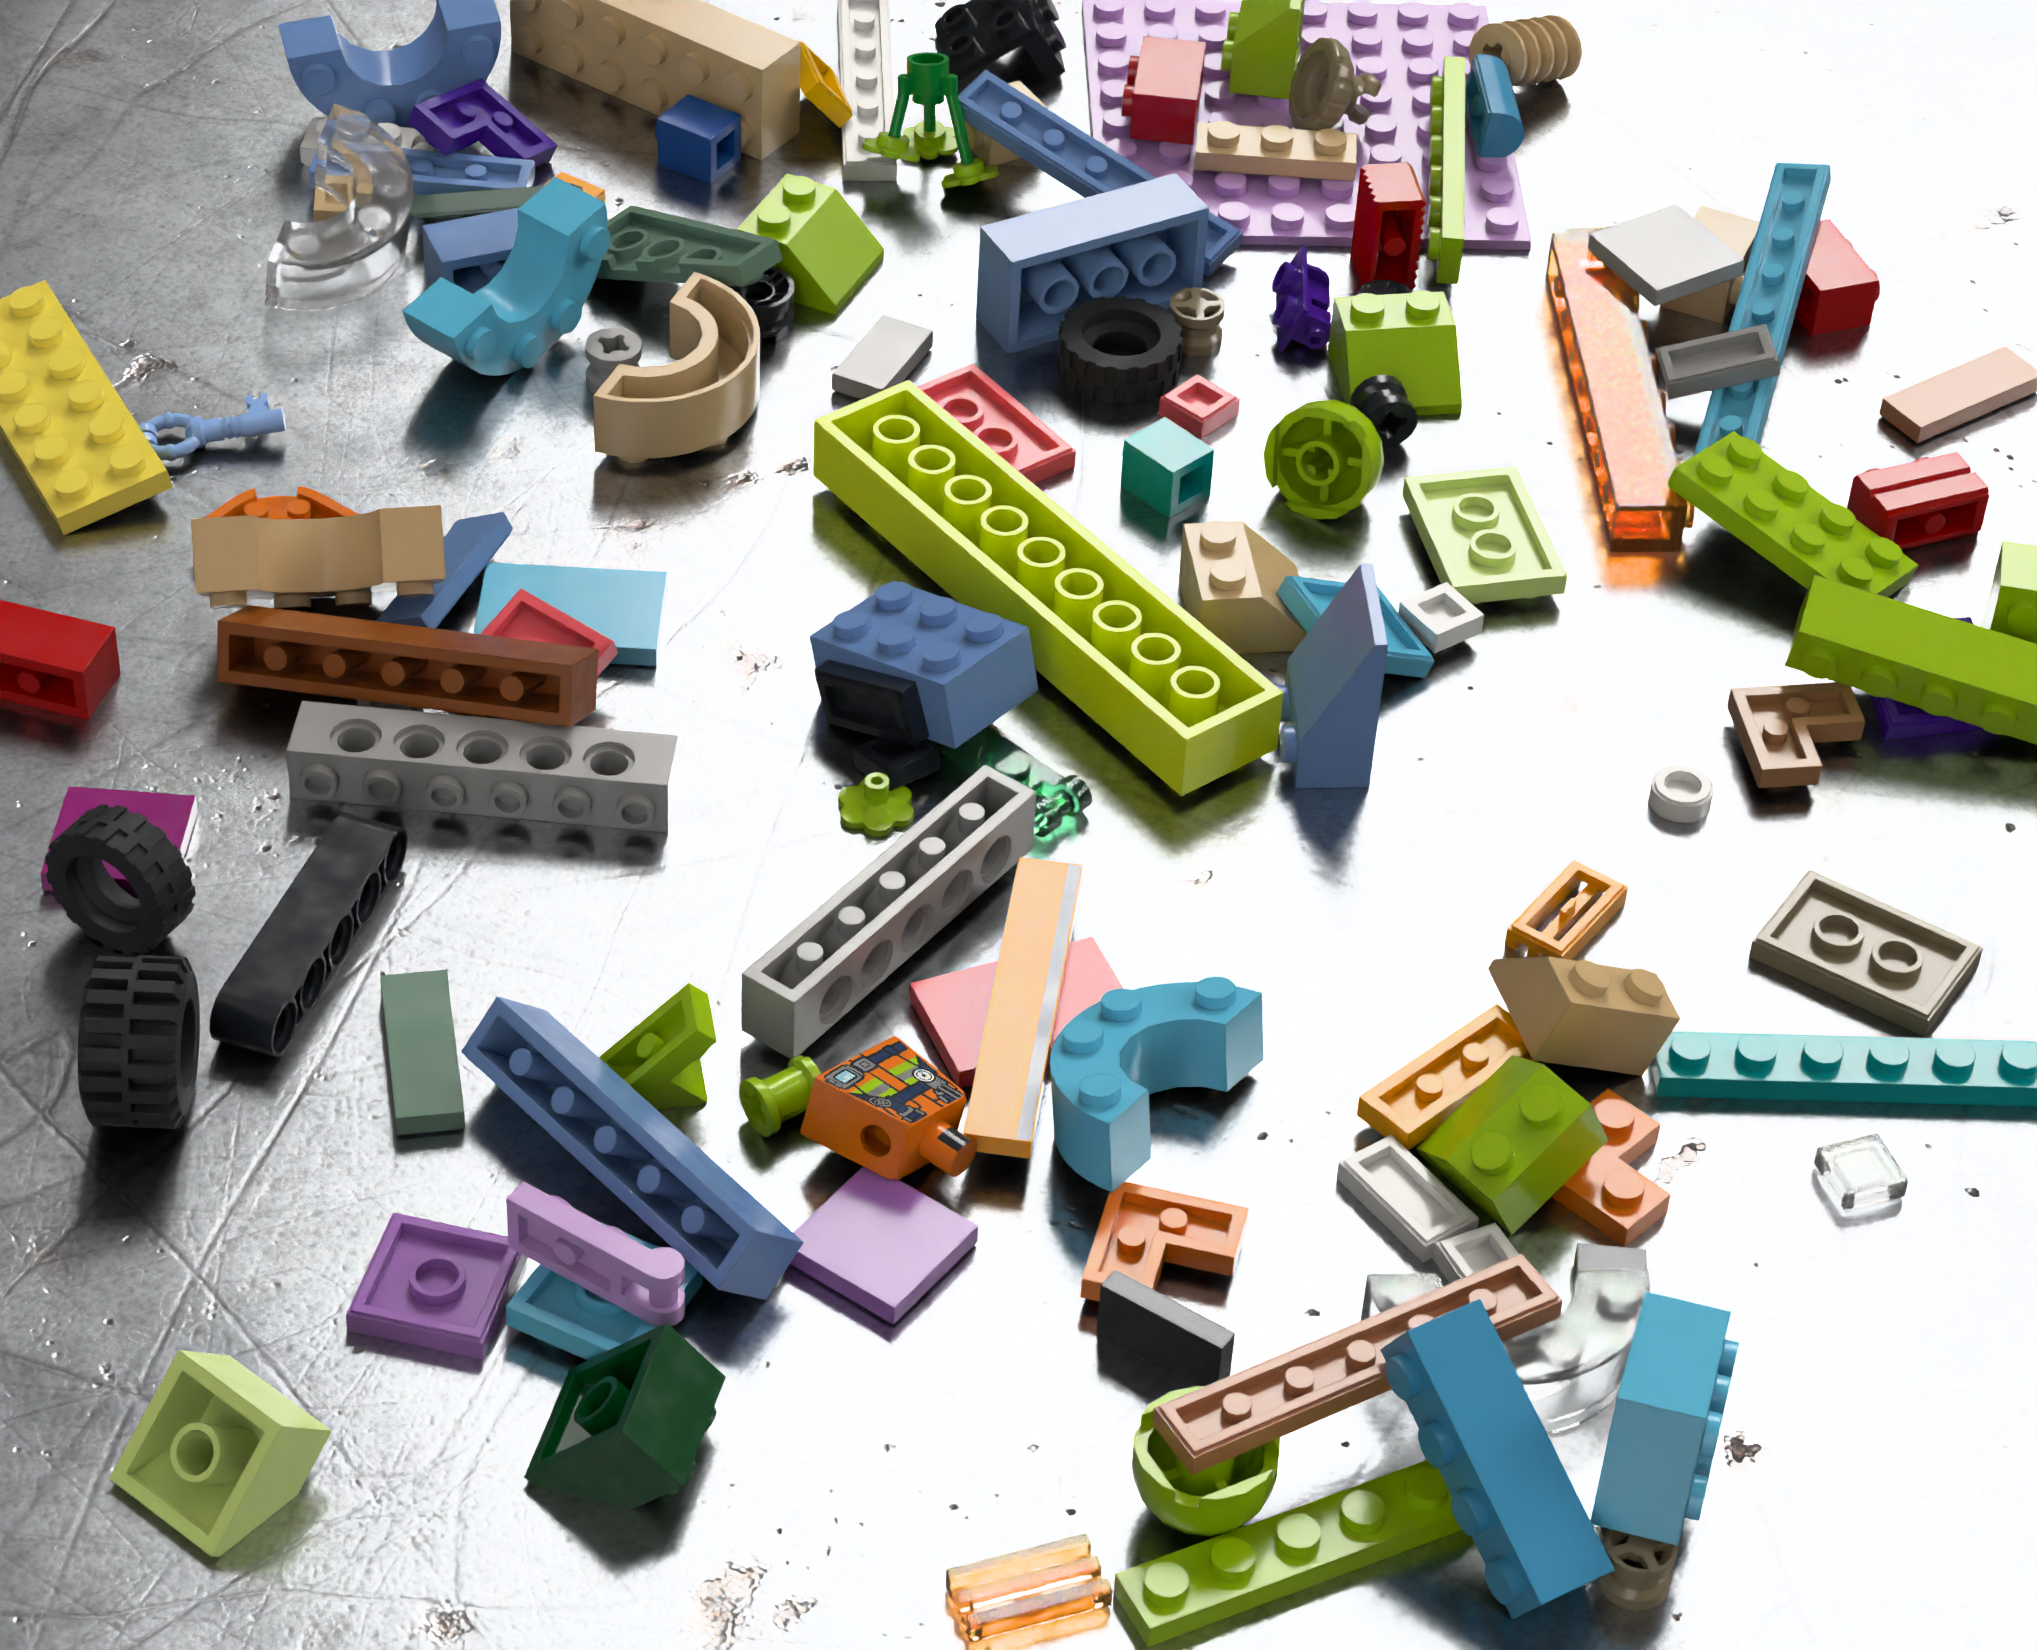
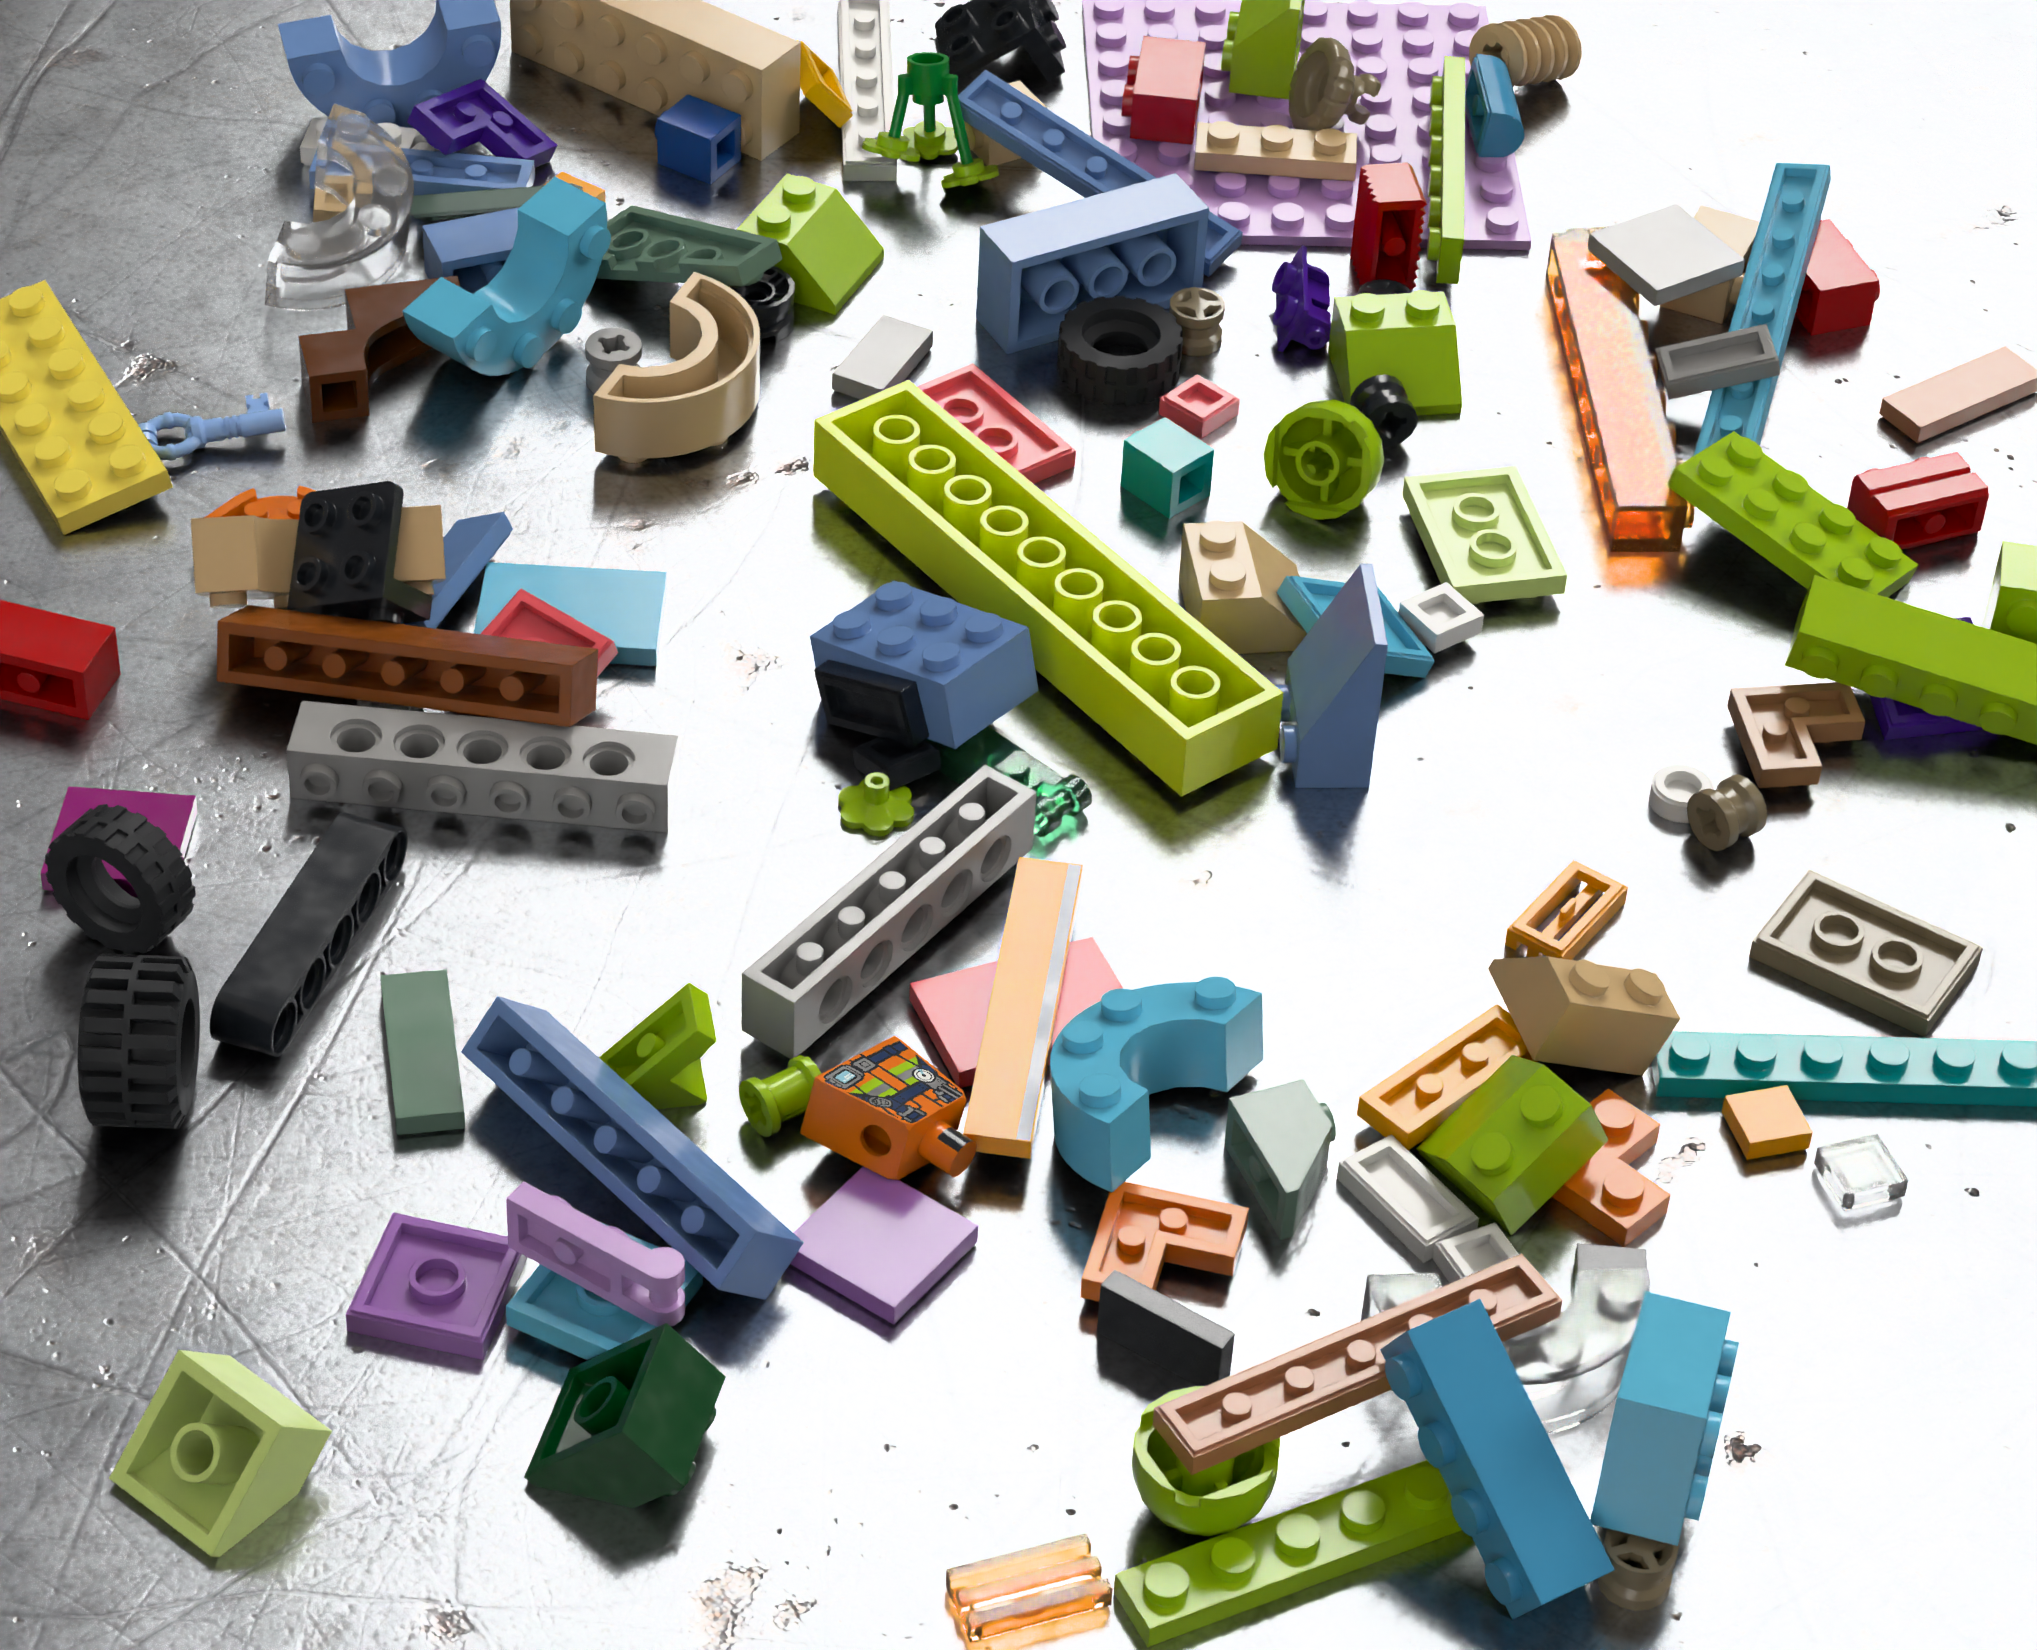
none -> black bracket [287,481,432,625]
none -> reddish brown arch [298,276,460,423]
none -> slope [1224,1078,1336,1240]
none -> dark tan wheel [1687,774,1767,851]
none -> tile [1722,1085,1813,1160]

